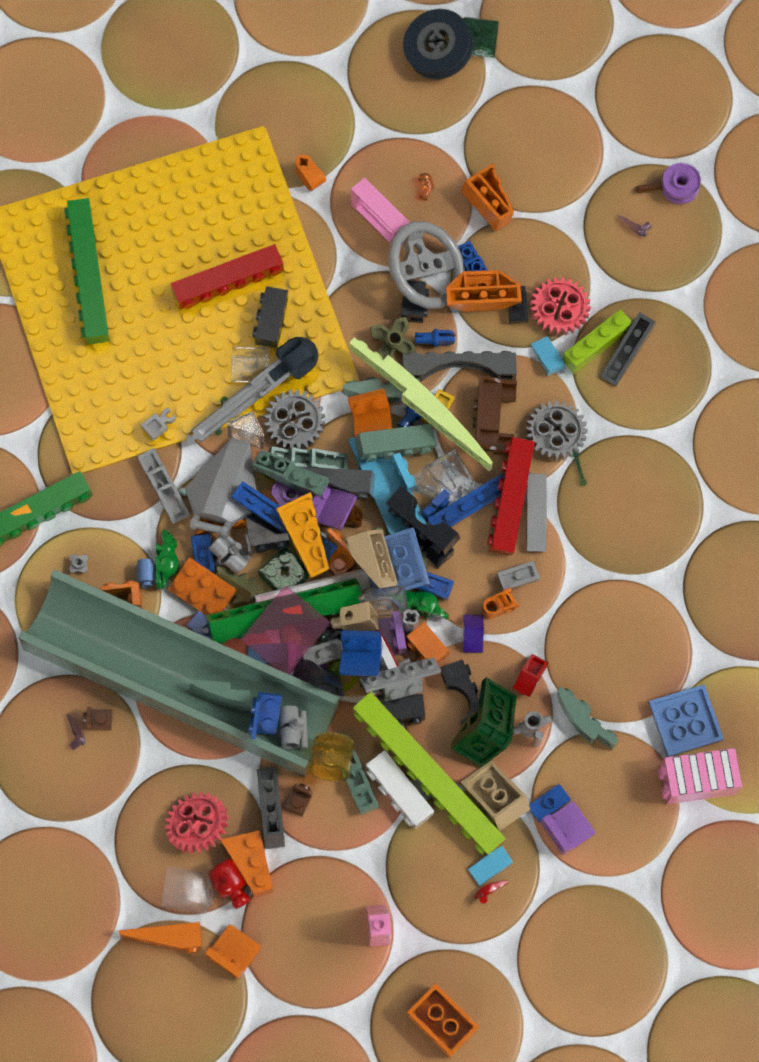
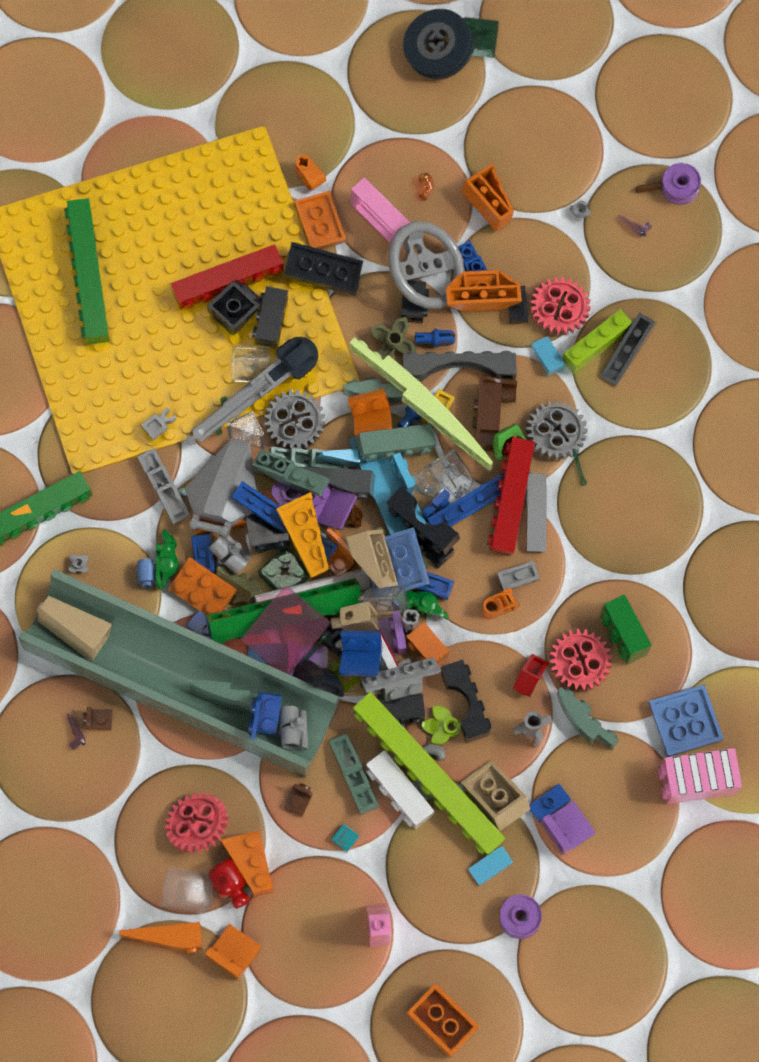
orange bracket [99,581,143,609] -> none
dark grey slope [257,767,285,849] -> none
light grey plate [300,638,342,665] -> none
clear yellow wheel [308,732,355,782] -> none
dark green bracket [451,677,517,767] -> none
dark purple slope [463,615,484,653] -> none
red bar [474,880,508,904] -> none
none -> tan slope [37,596,112,662]
none -> black slope [207,280,262,336]
none -> black plate [283,242,363,296]
none -> orange plate [294,191,346,249]
none -> medium azure slope [316,449,360,467]
none -> teal tile [332,824,359,852]
none -> lime plate [421,706,461,745]
none -> light grey arm [422,744,446,761]
none -> bright green helmet [493,424,527,460]
none -> medium lavender wheel [499,894,542,939]
none -> coral gear [549,629,613,692]
none -> light grey plate [569,201,591,221]
none -> green brick [599,594,652,665]

